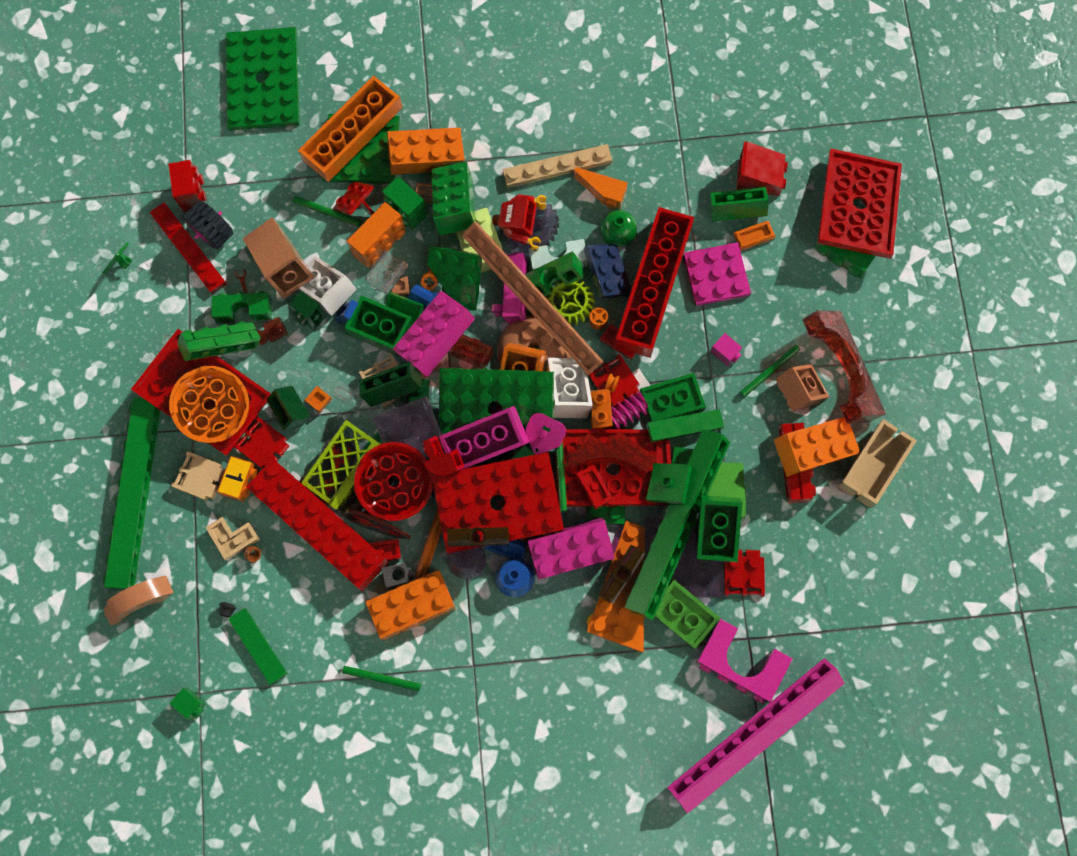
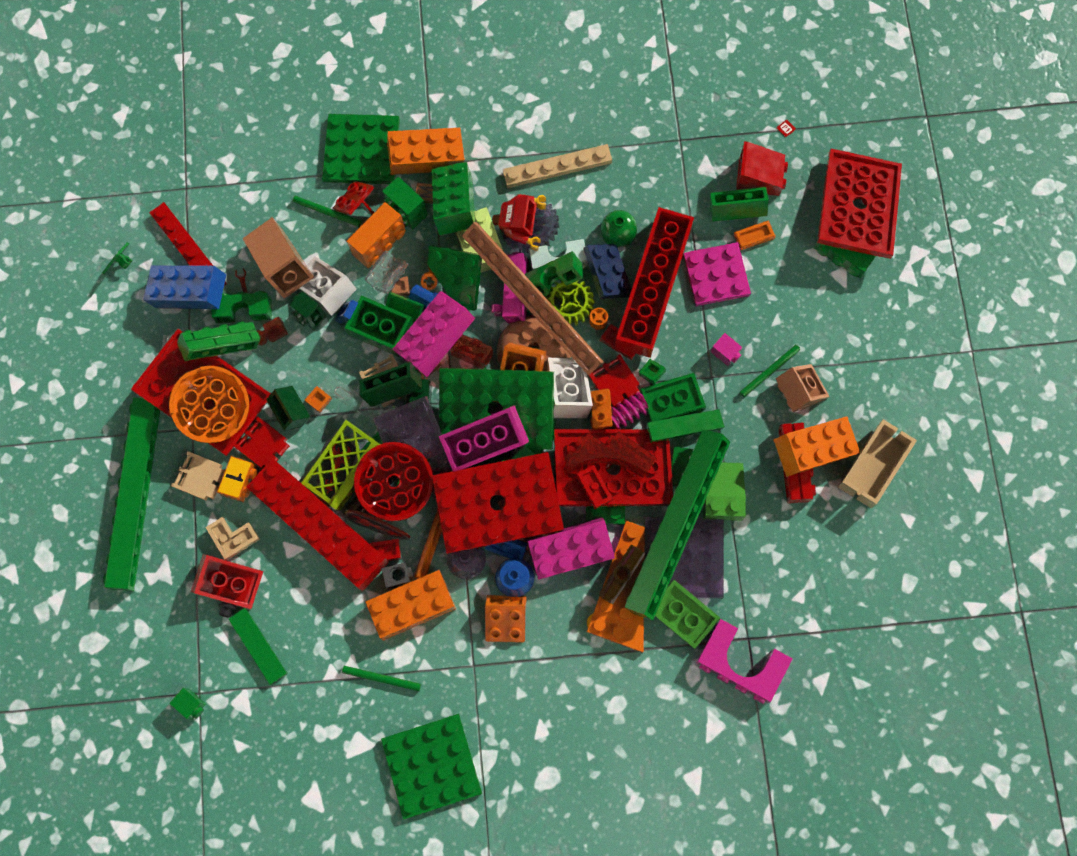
nougat arch [103,576,173,626] -> none
red brick [168,160,207,212] -> none
black wheel [183,201,233,249] -> none
green plate [226,27,300,131] -> none
dark orange hinge [244,546,261,563] -> none
orange brick [298,75,403,182] -> none
red brick [422,436,465,476] -> none
dark brown piece [447,527,509,547] -> none
dark pink piece [526,413,566,454] -> none
green bar [555,442,567,512] -> none
orange slope [574,167,628,209] -> none
orange bush [605,374,620,393] -> none
green plate [646,463,692,504] -> none
dark pink brick [667,658,845,814] -> none
green brick [696,495,743,562] -> none
red plate [724,550,765,597] -> none
clear red arch [802,310,886,424] -> none
none -> blue brick [143,265,226,309]
none -> red slope [190,554,264,609]
none -> green plate [381,714,483,820]
none -> orange bracket [485,595,526,642]
none -> green plate [639,359,666,385]
none -> red sticker [777,120,796,137]

